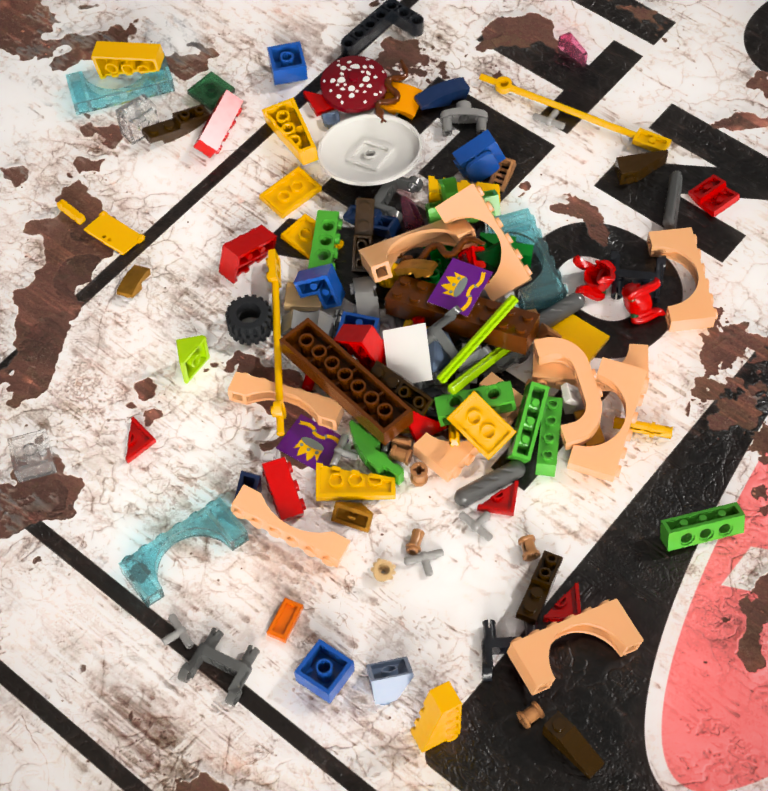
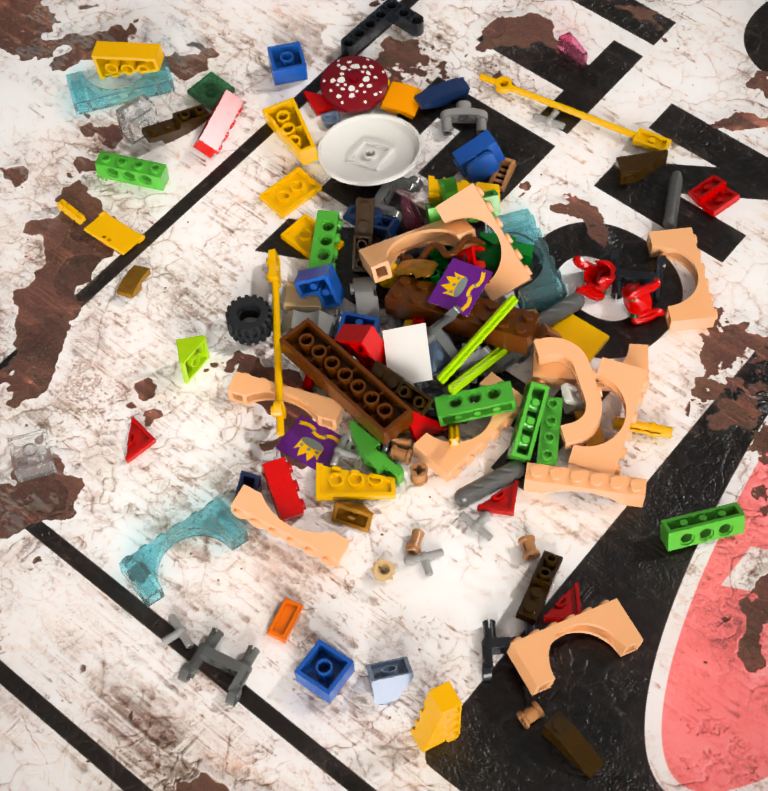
red wedge [219,225,277,284] -> none
reddish brown animal [375,59,409,123] -> none
yellow tile [446,391,516,460] -> none
none -> bright green brick [95,151,169,191]
none -> light nougat arch [523,462,647,507]

